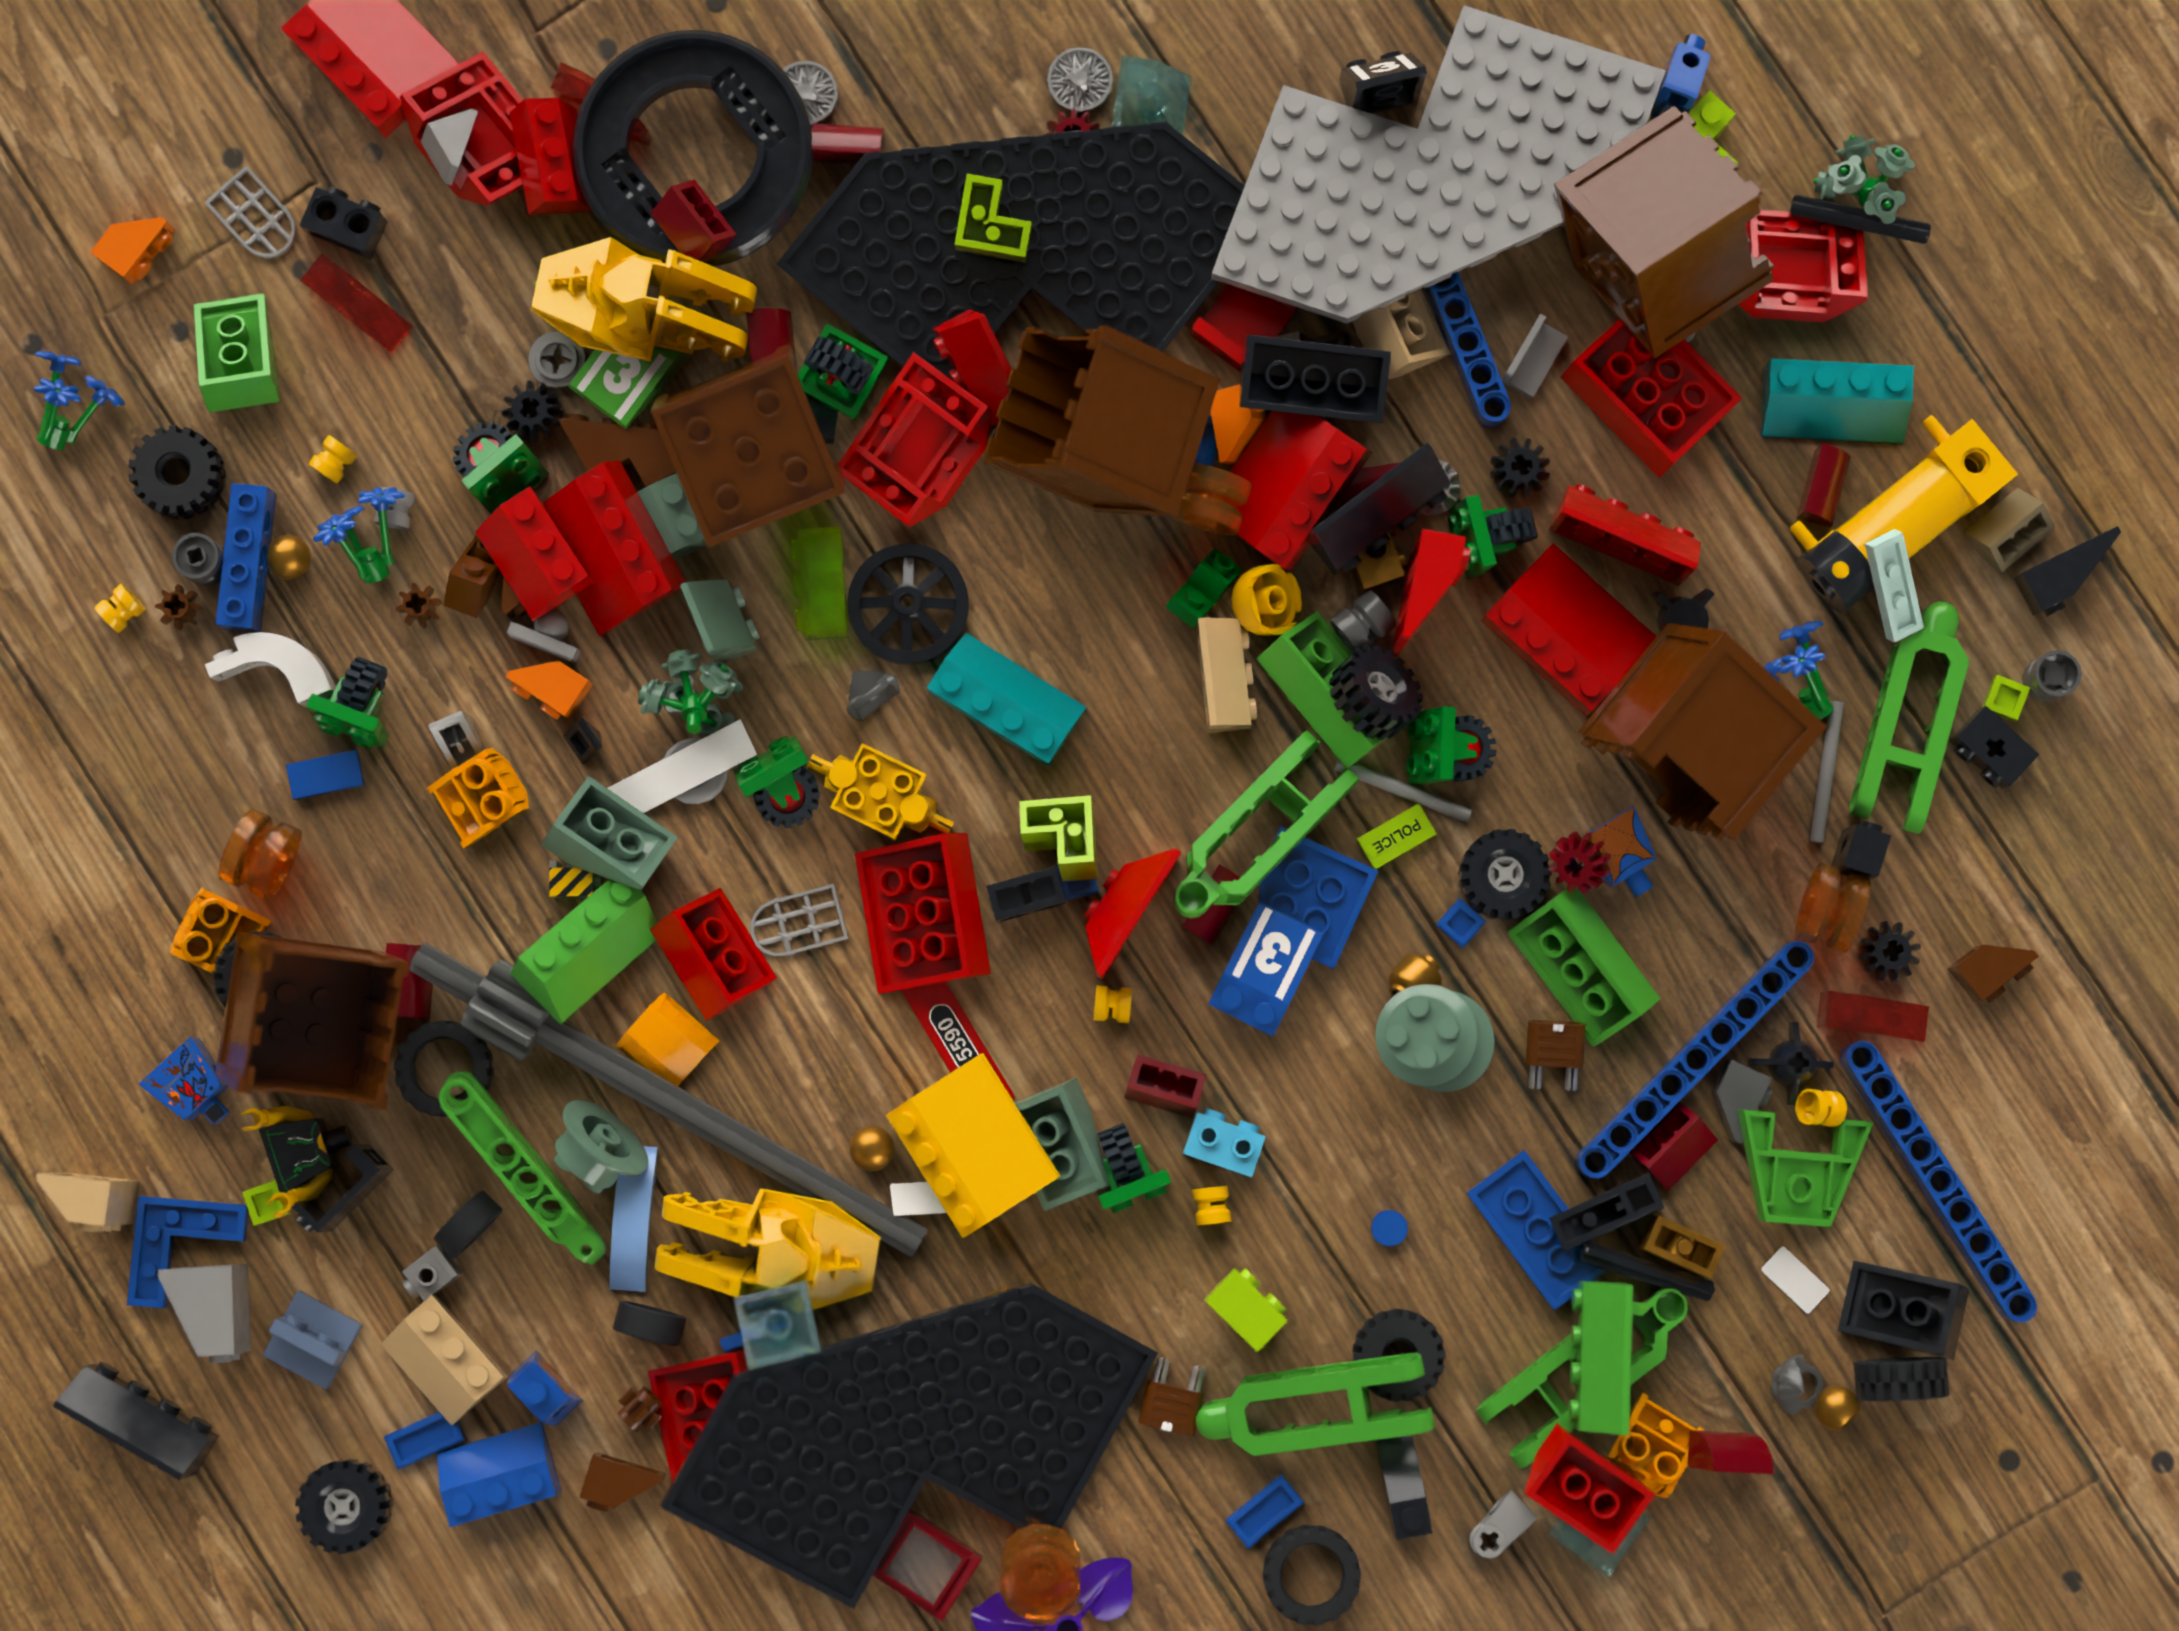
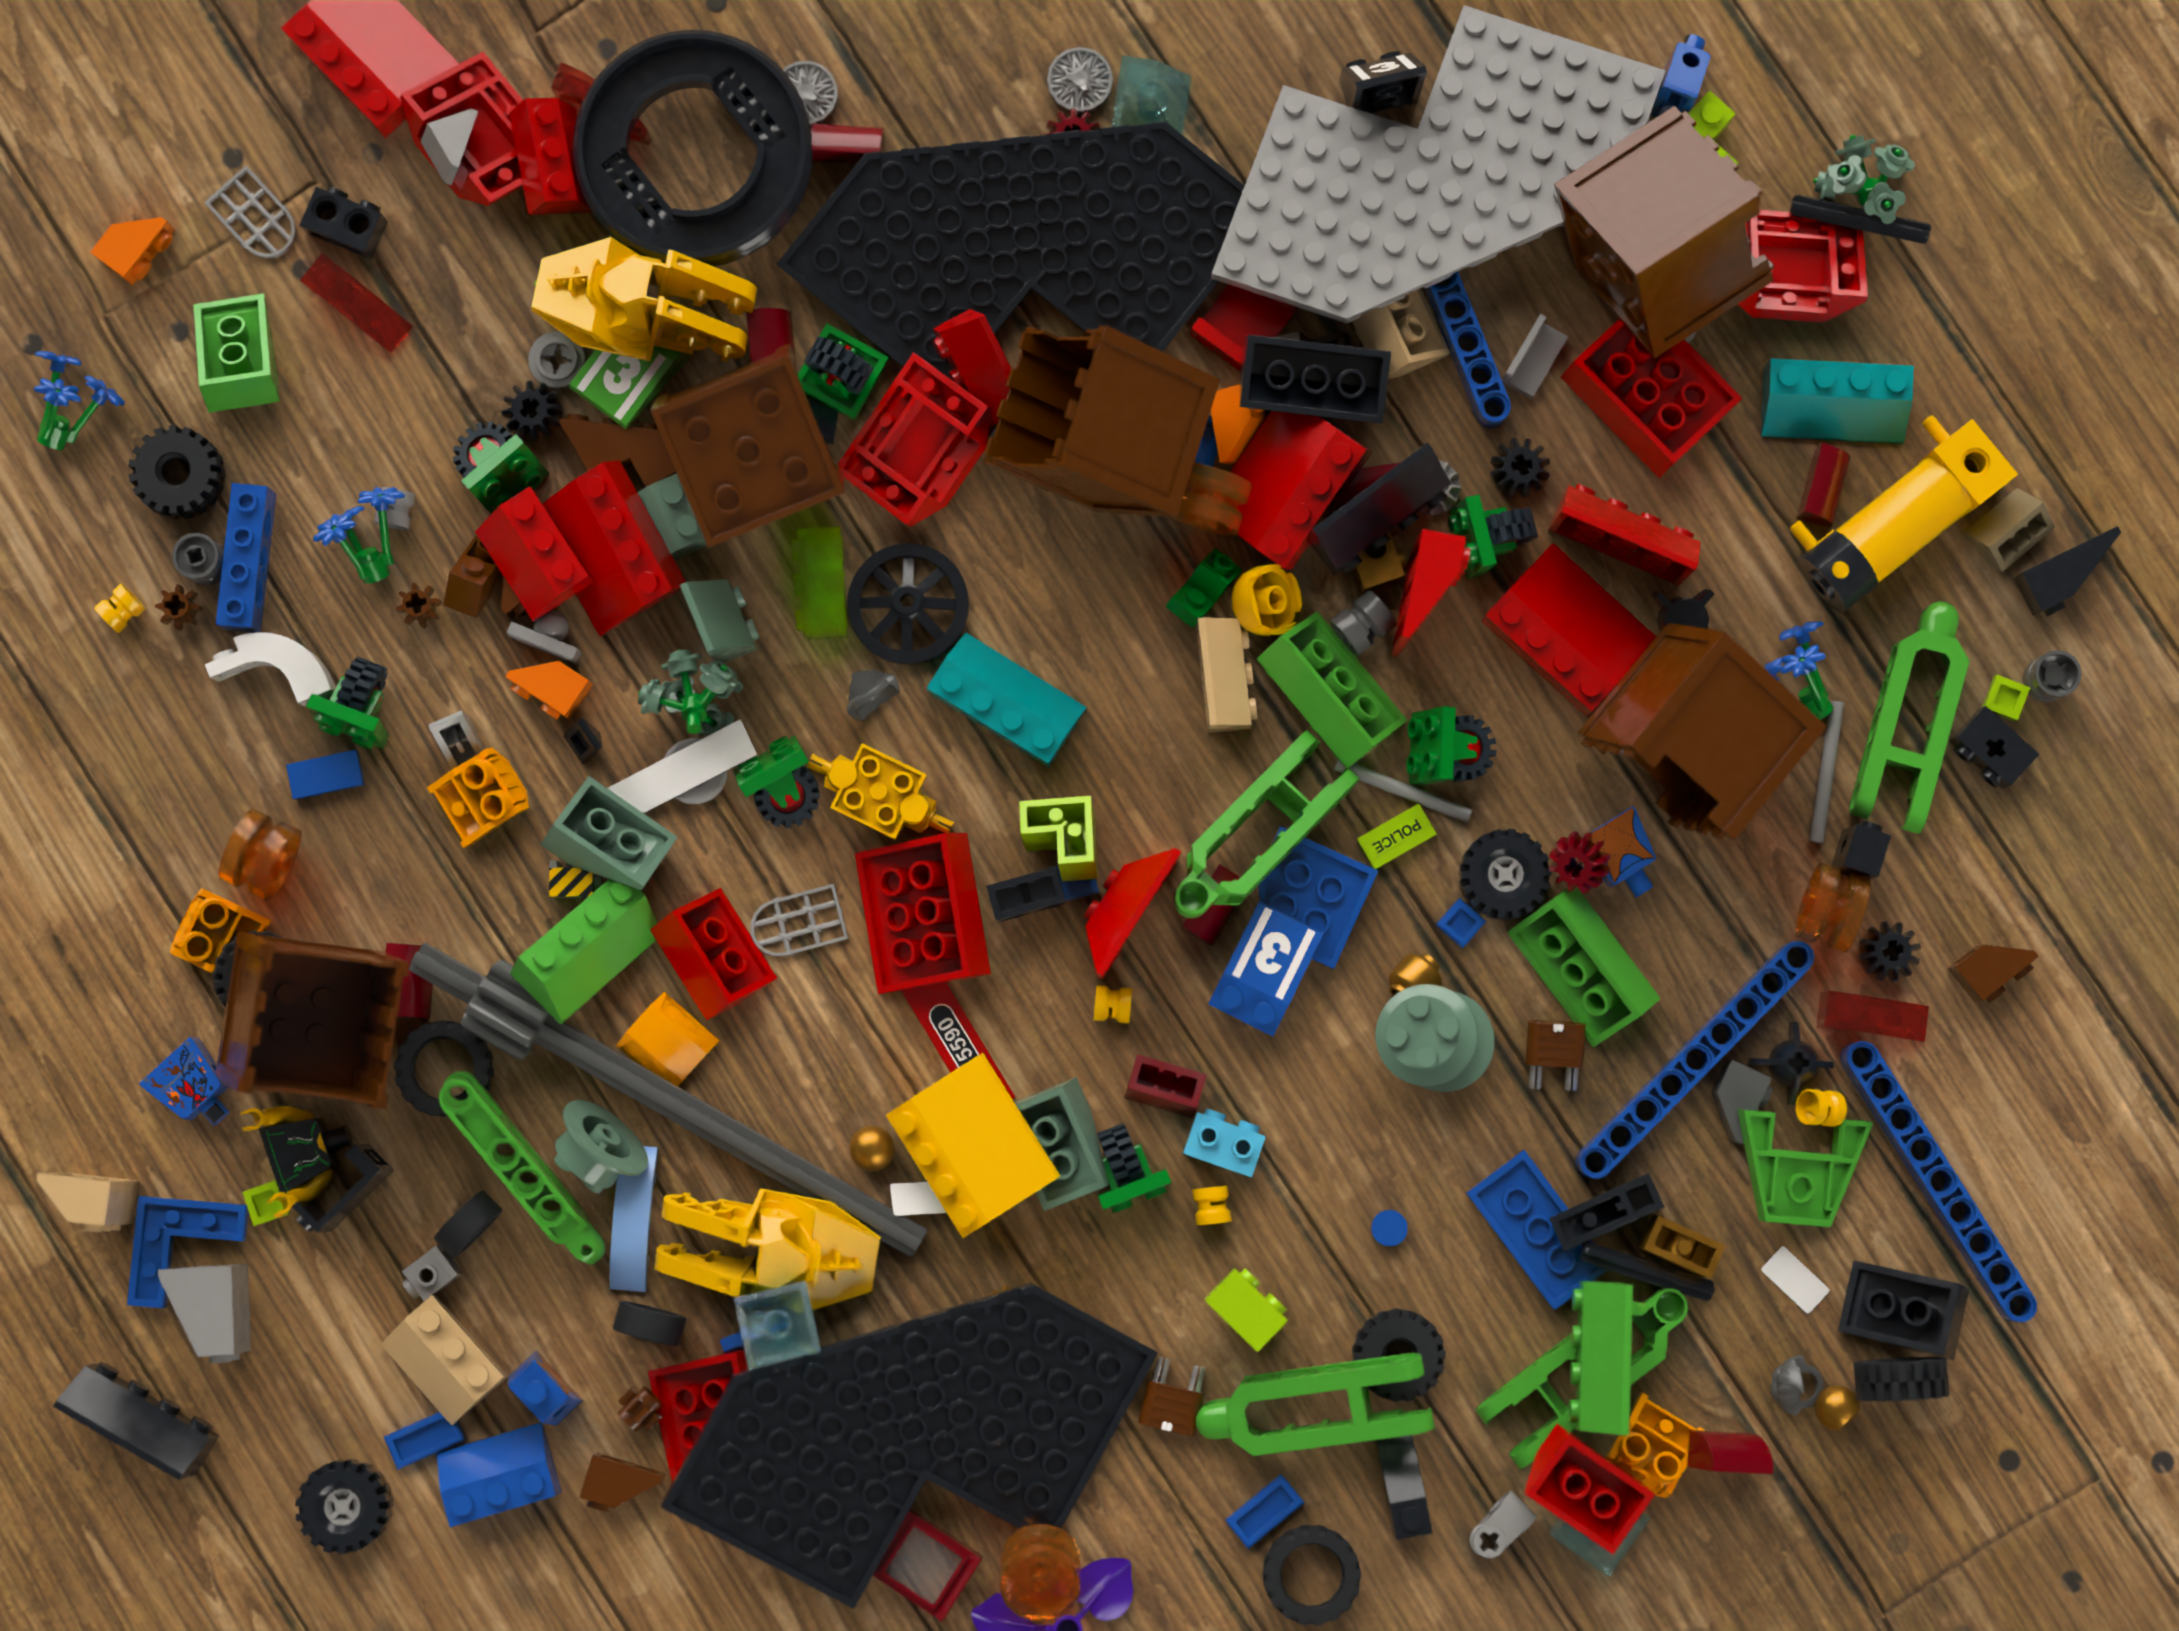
sand blue bracket [262,1290,364,1389] -> none
pearl gold piece [267,534,312,580] -> none
yellow wheel [308,435,358,484] -> none
dark red brick [650,179,737,263] -> none
lime brick [954,174,1032,263] -> none
black wheel [1329,645,1423,740] -> none
dark red brick [1629,1101,1718,1191] -> none
light aqua plate [1865,529,1924,643] -> none

